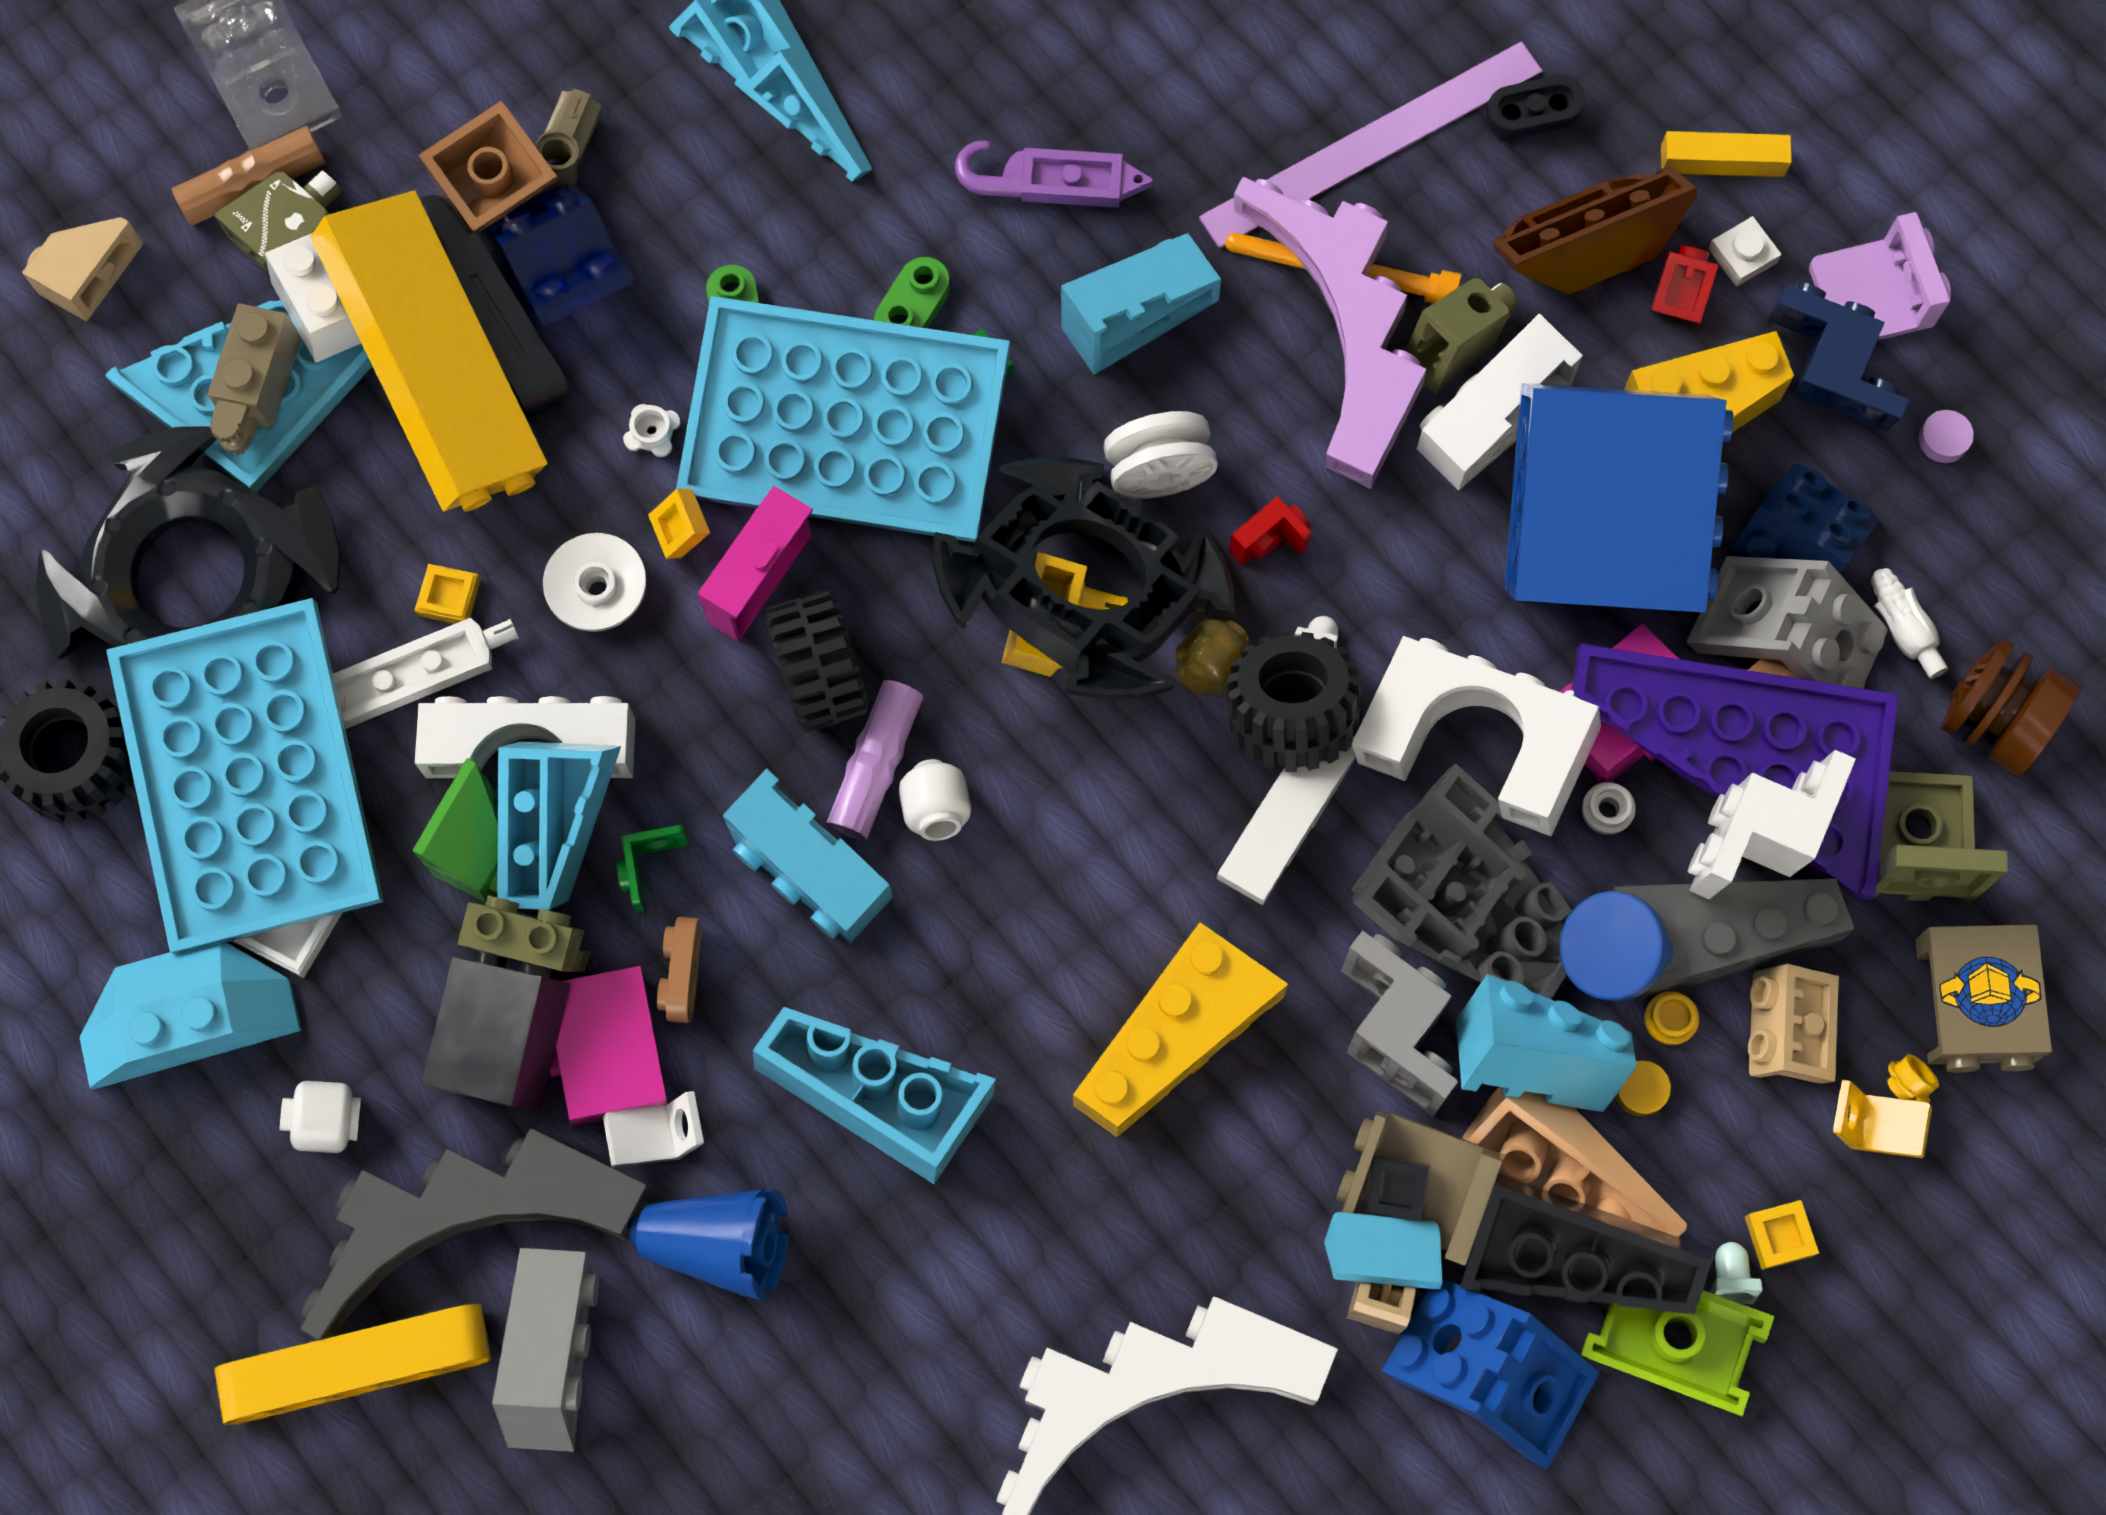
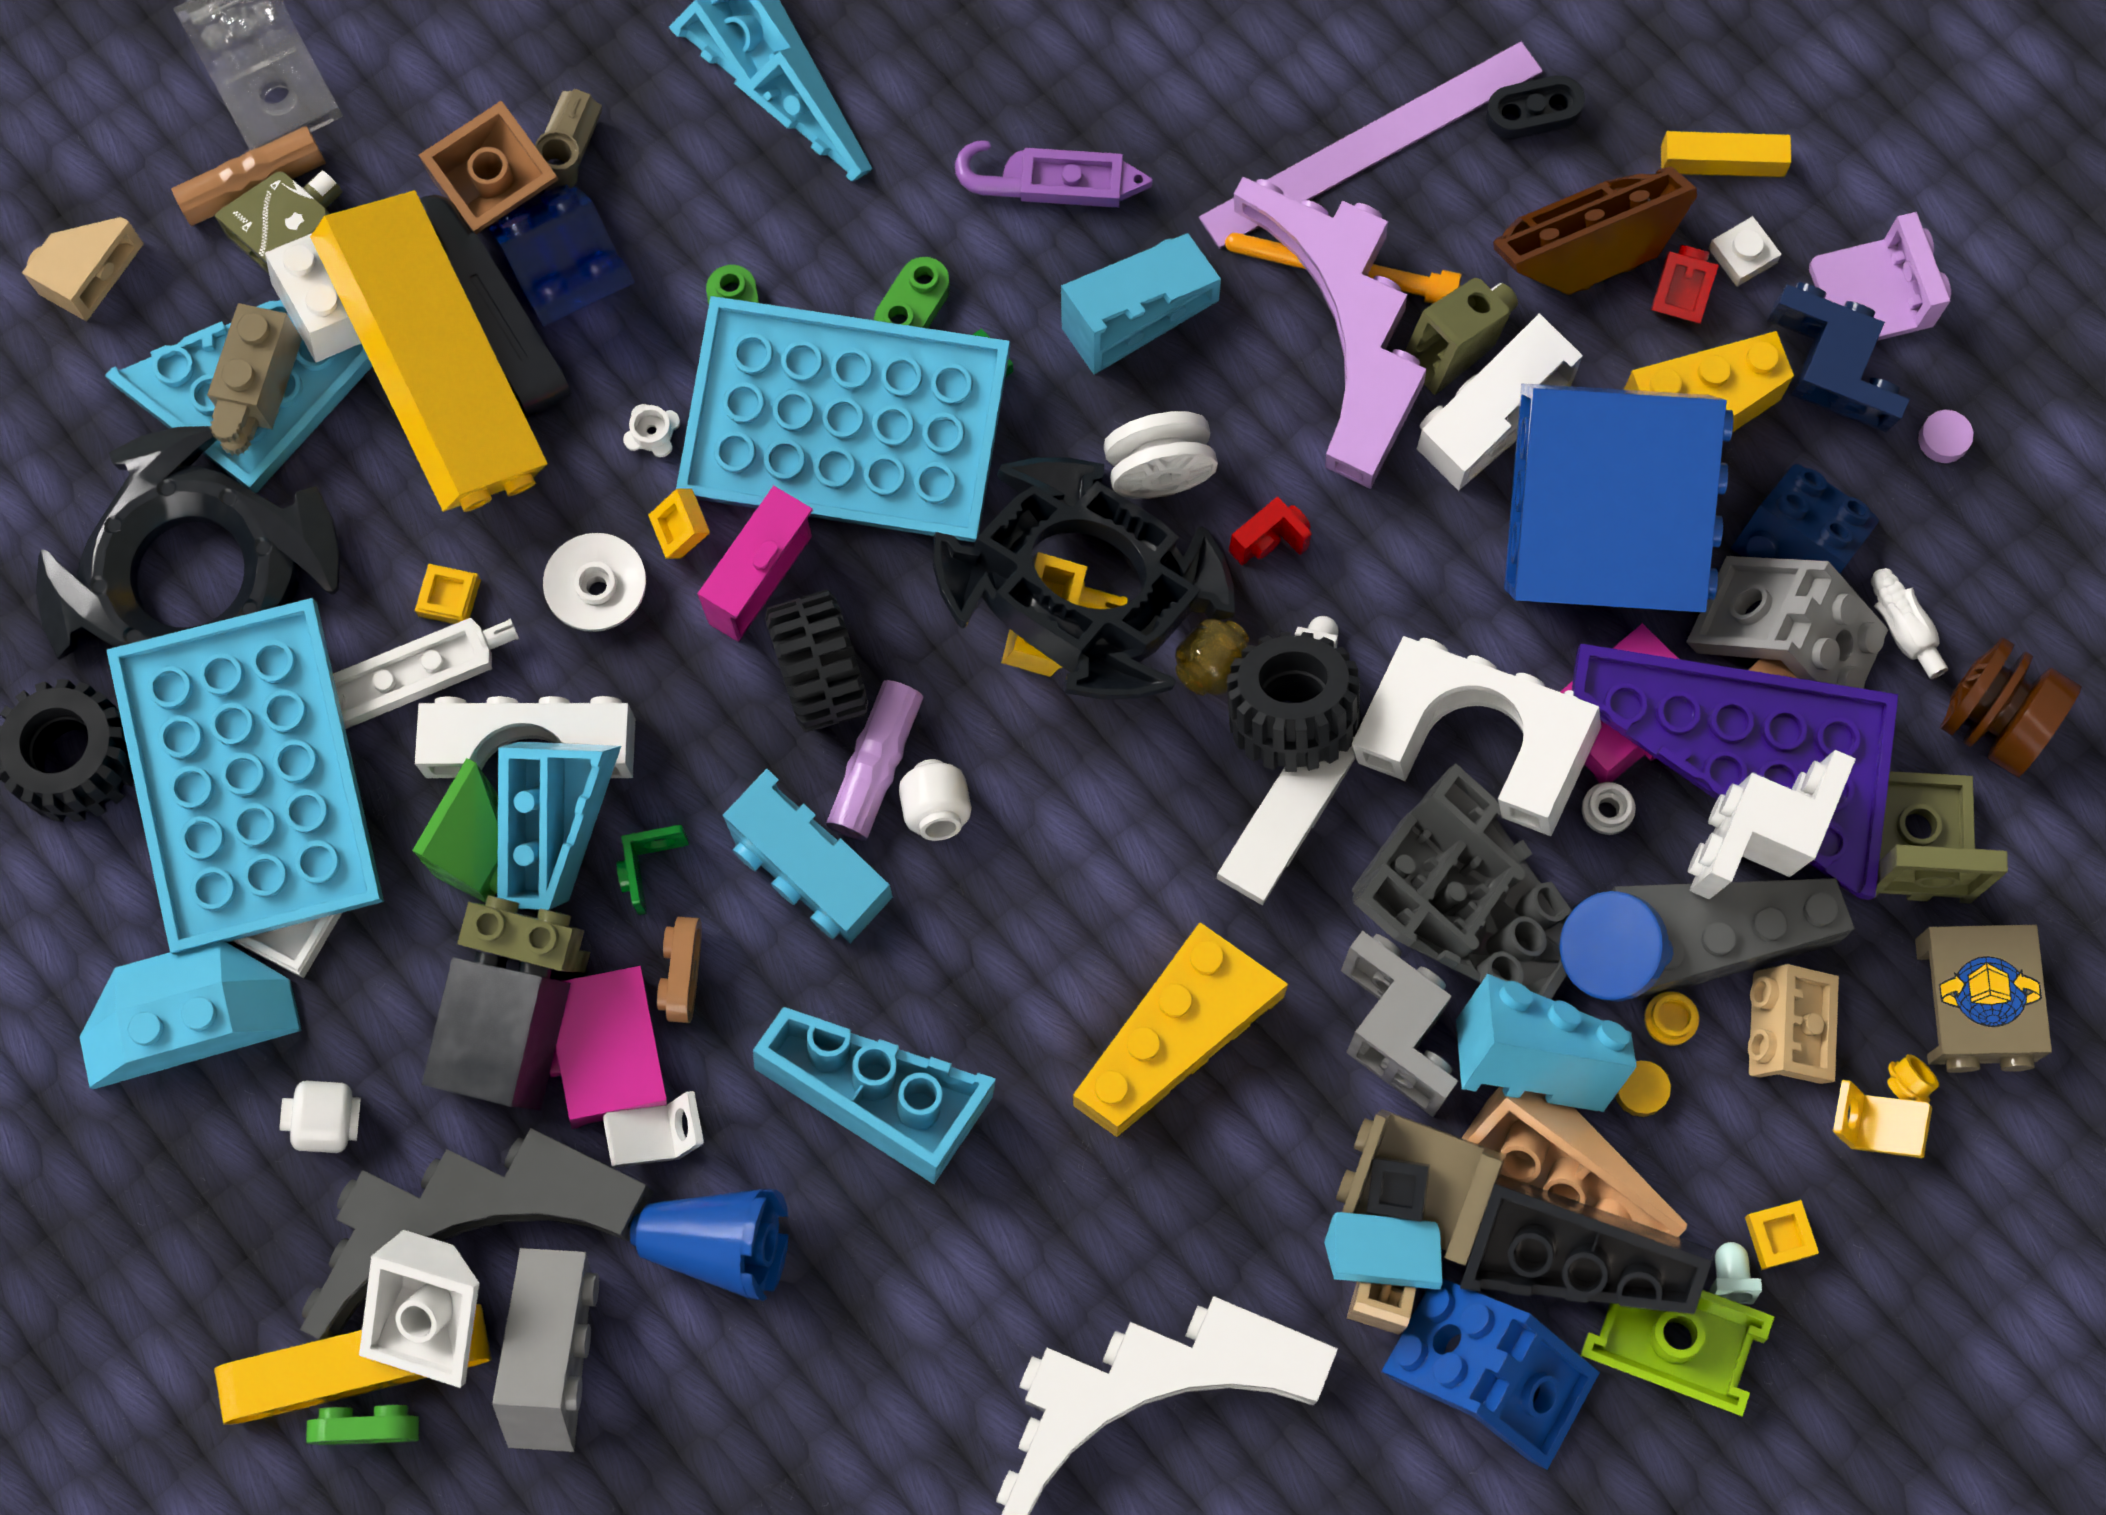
none -> bright green plate [306,1405,419,1445]
none -> white slope [359,1230,479,1388]

